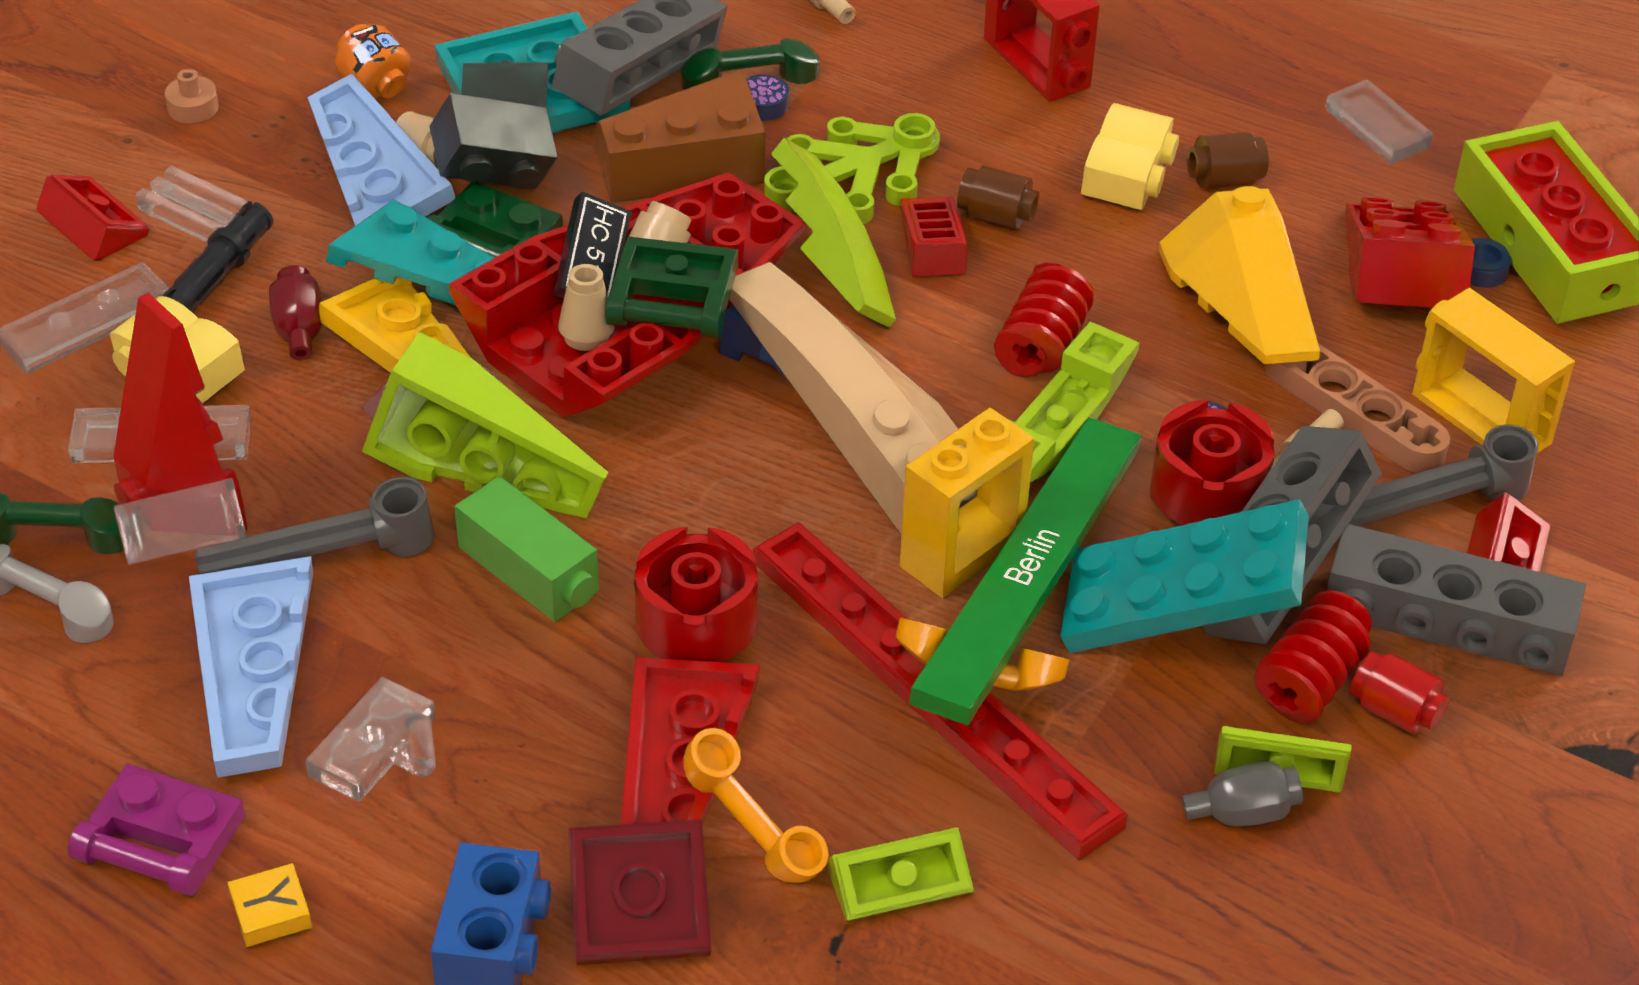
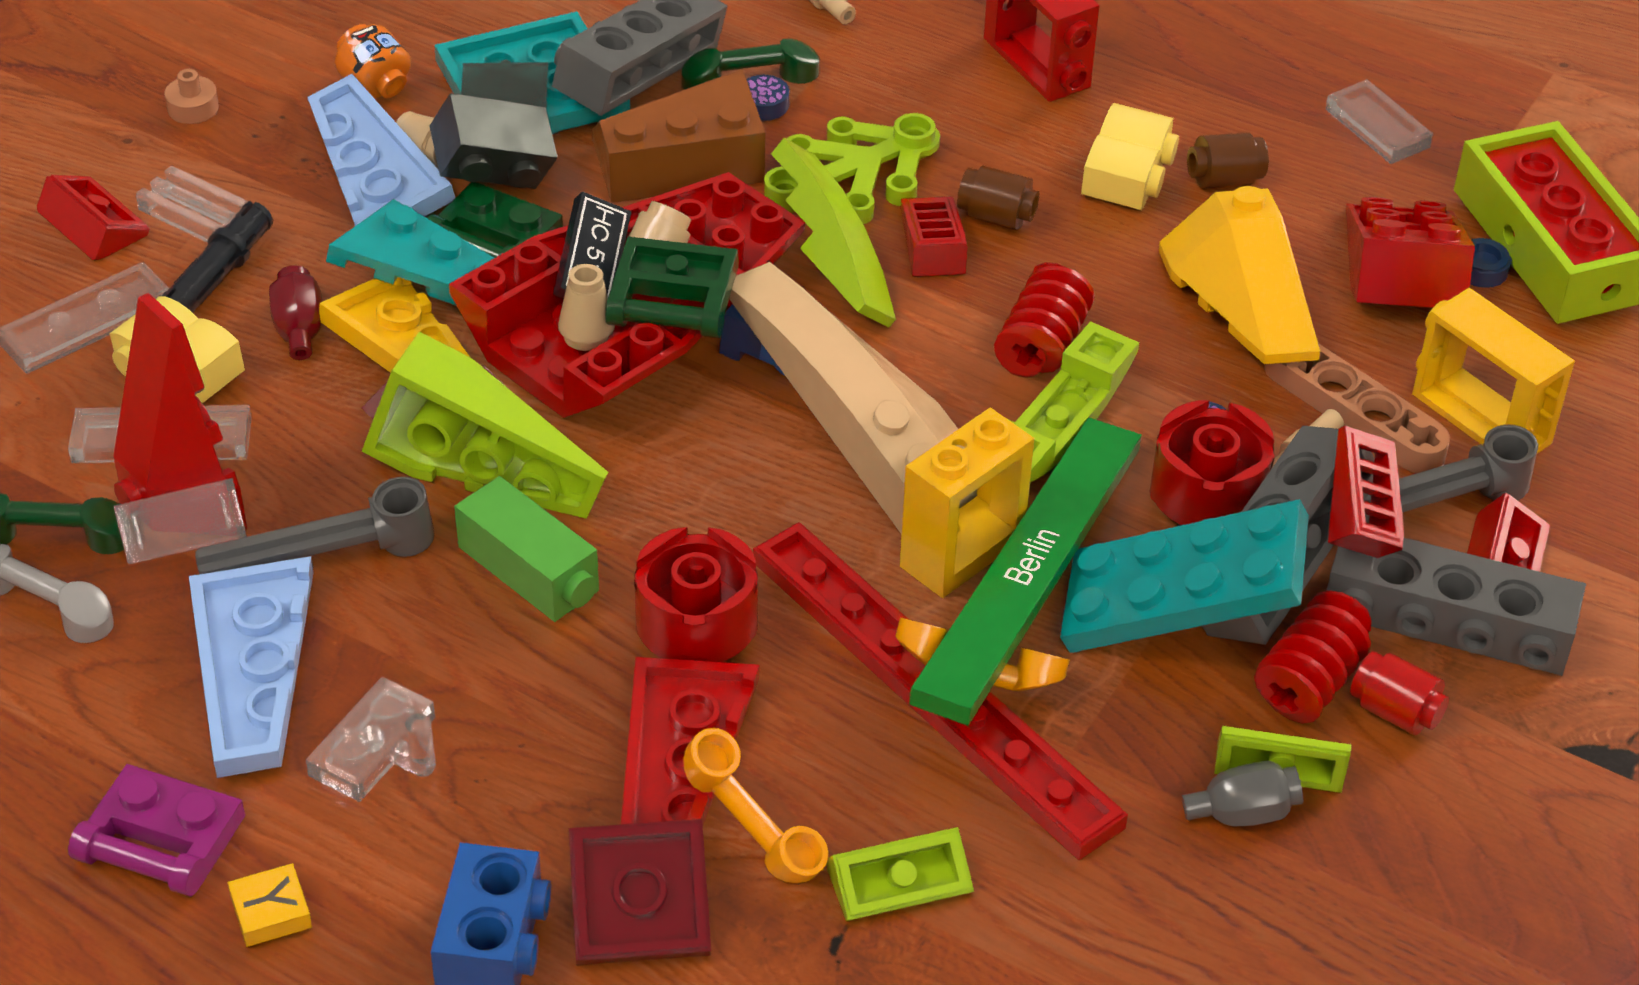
none -> red slope [1328,426,1404,558]

